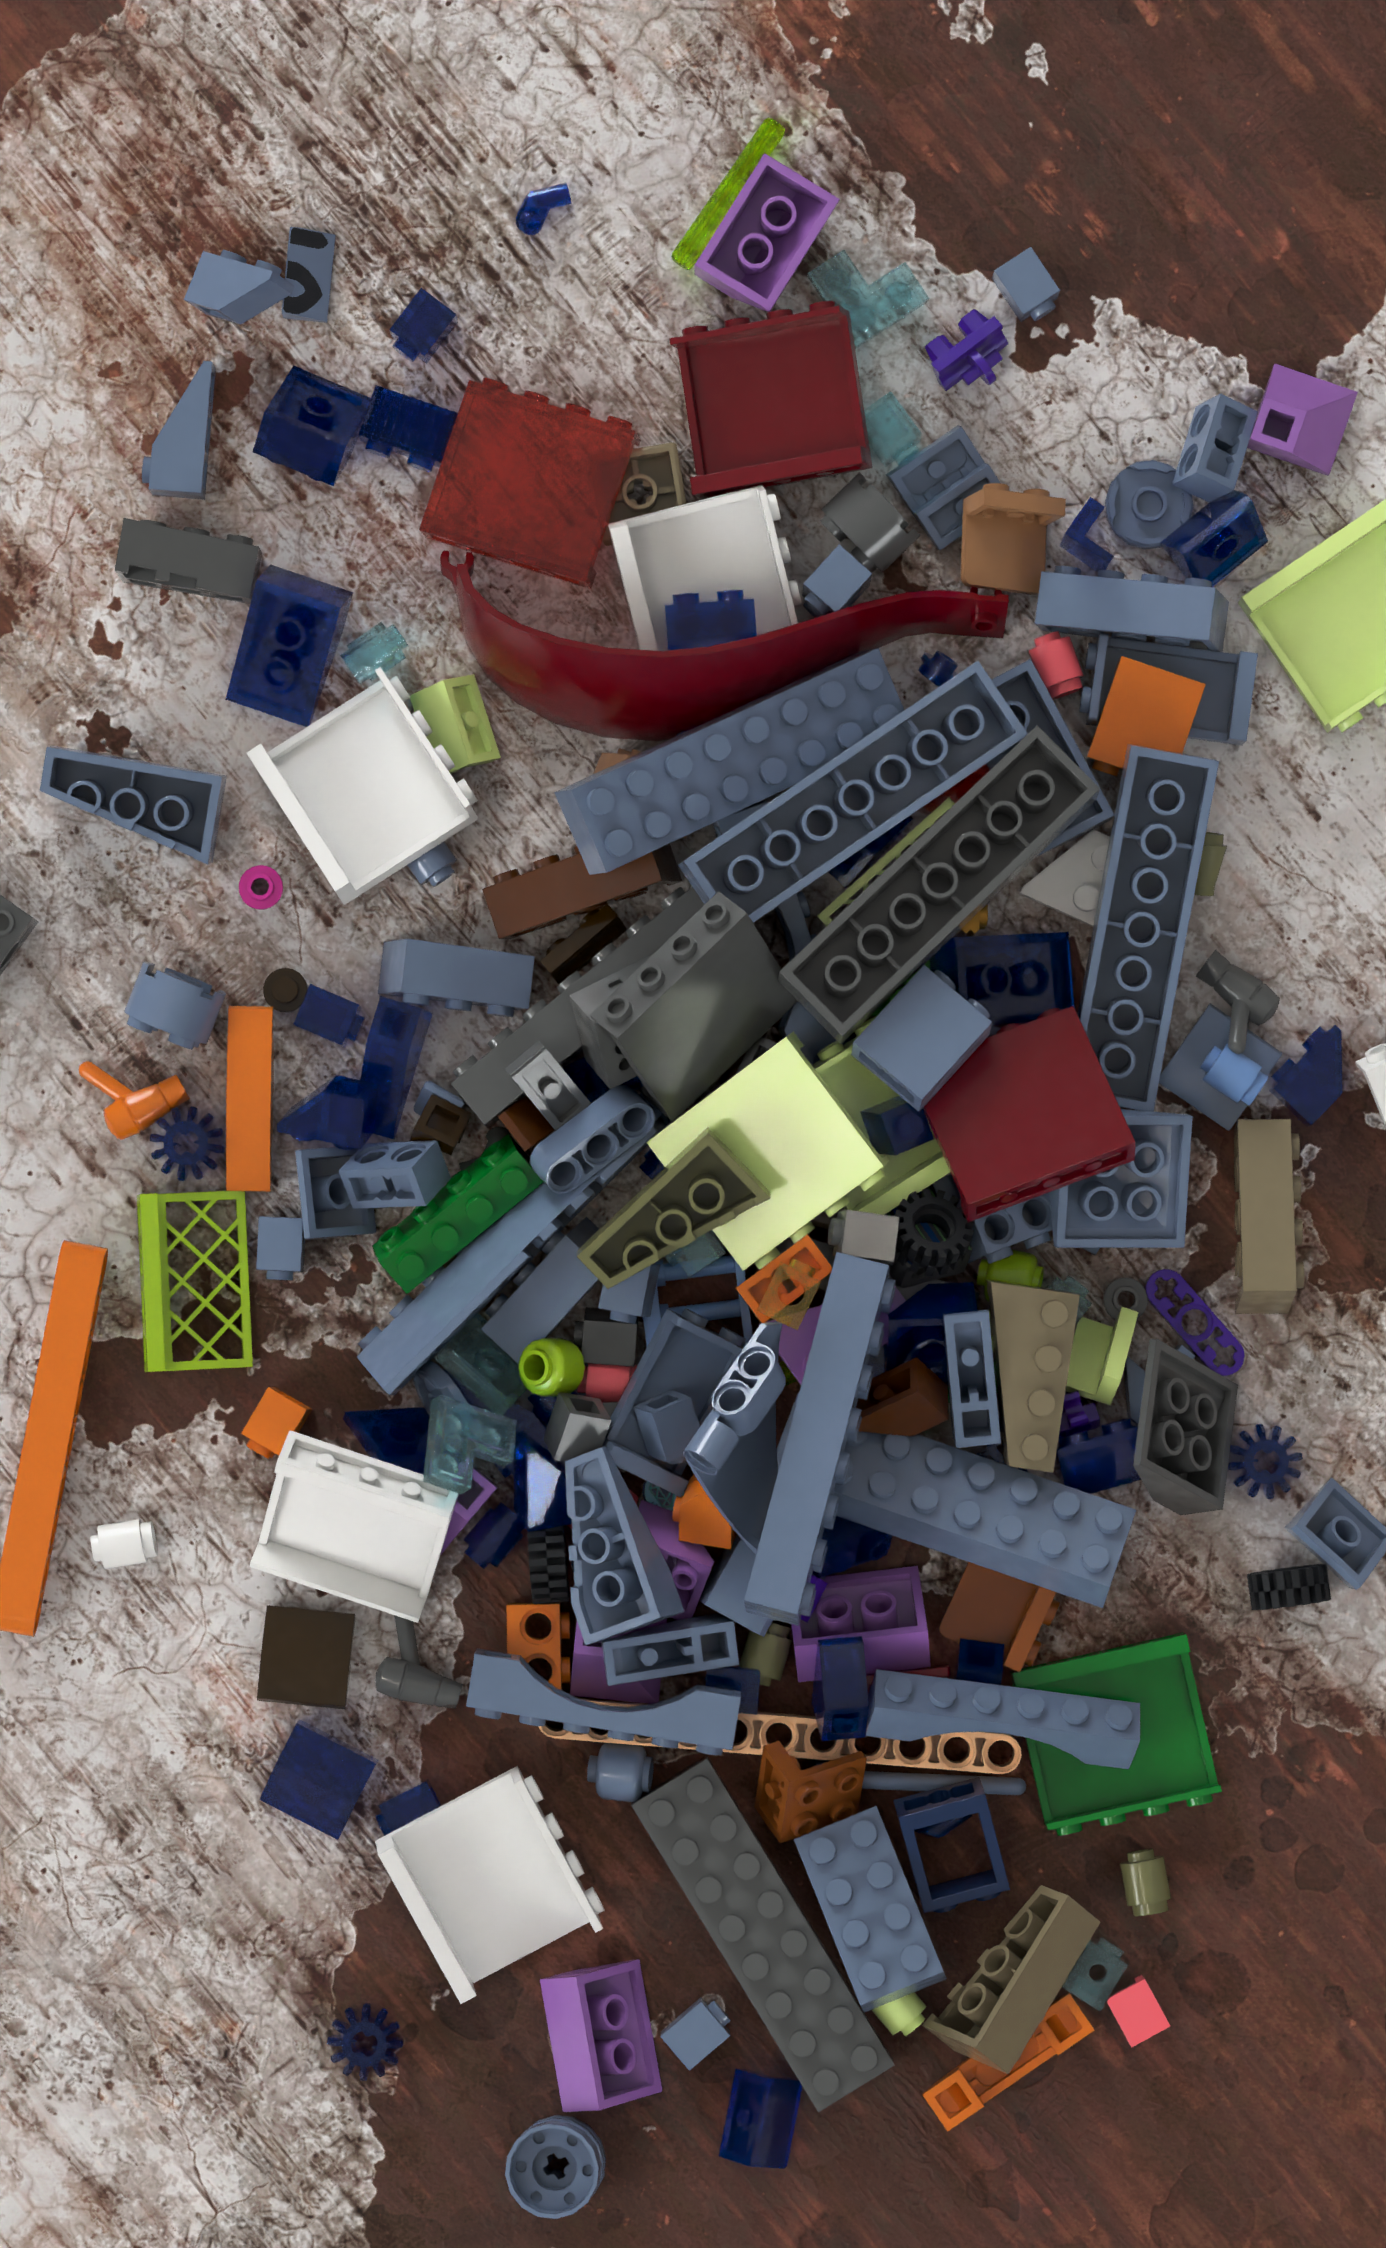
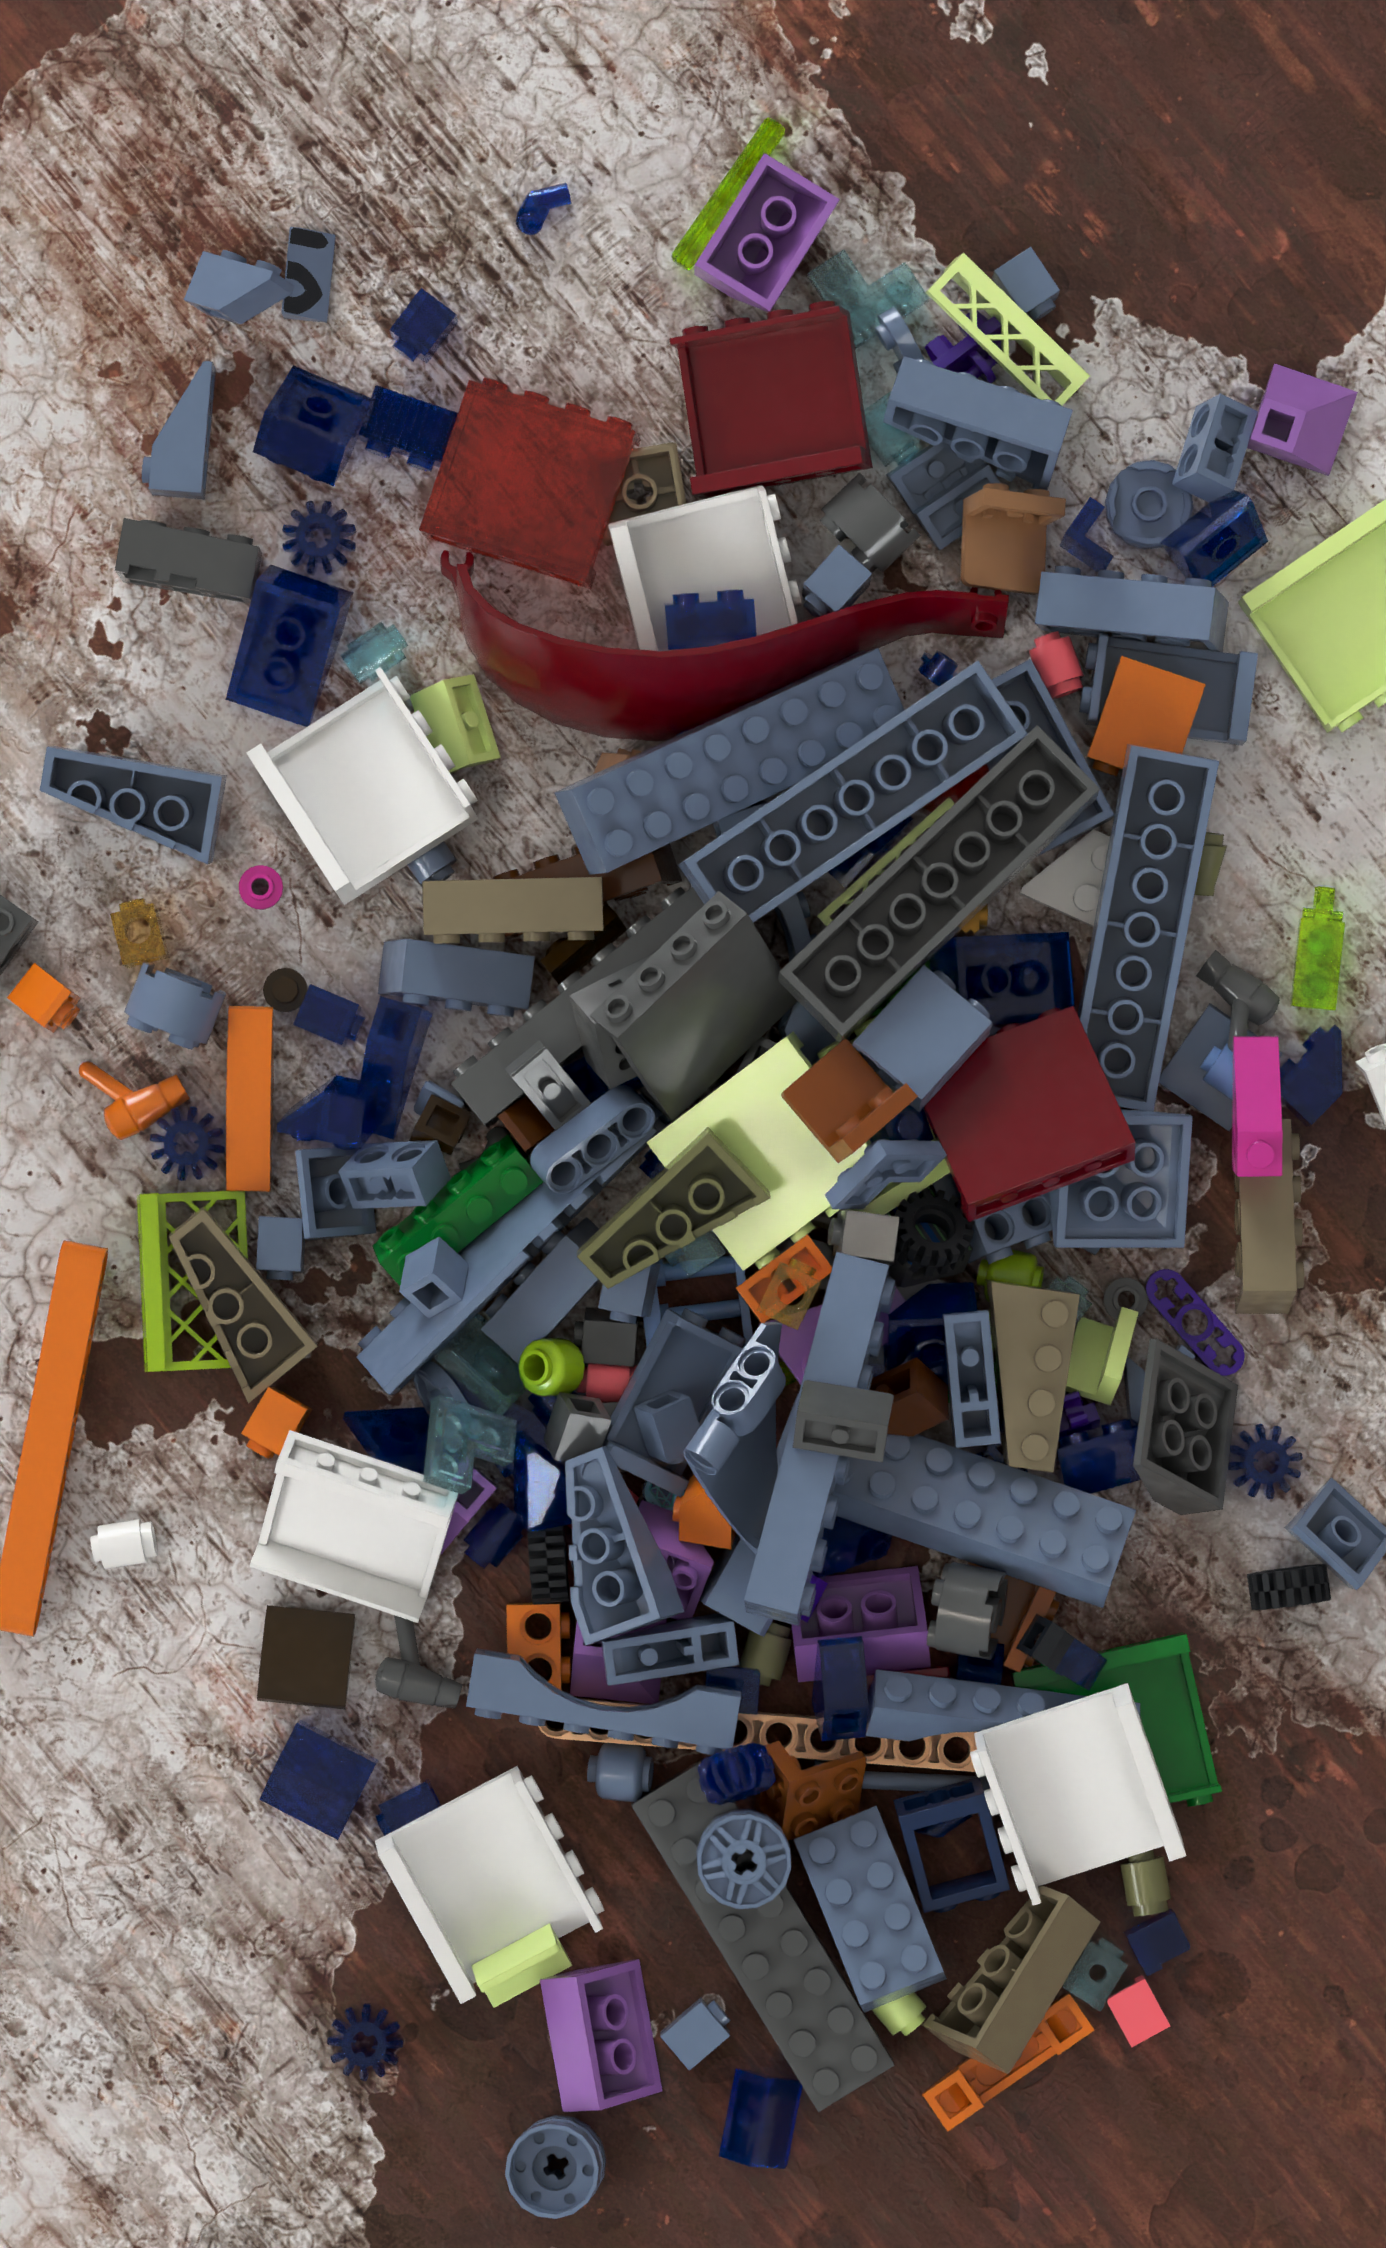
none -> orange slope [7,963,81,1033]
none -> clear yellow brick [110,898,170,968]
none -> dark tan wedge [169,1206,318,1404]
none -> clear blue gear [282,501,356,576]
none -> sand blue brick [399,1237,468,1319]
none -> dark tan wedge [422,877,603,944]
none -> yellowish green panel [471,1923,572,2008]
none -> clear blue gear [697,1743,776,1805]
none -> sand blue wheel [697,1808,791,1909]
none -> dark orange bracket [781,1039,918,1163]
none -> dark grey panel [792,1380,894,1462]
none -> sand blue plate [825,1139,947,1209]
none -> sand blue plate [874,307,924,374]
none -> sand blue wedge [883,356,1073,490]
none -> yellowish green fence [925,252,1090,406]
none -> dark grey brick [927,1562,1008,1660]
none -> white panel [970,1683,1186,1906]
none -> leg [1016,1614,1108,1691]
none -> clear blue panel [1124,1908,1190,1976]
none -> dark pink slope [1232,1036,1283,1177]
none -> clear neon green hinge [1290,886,1345,1011]

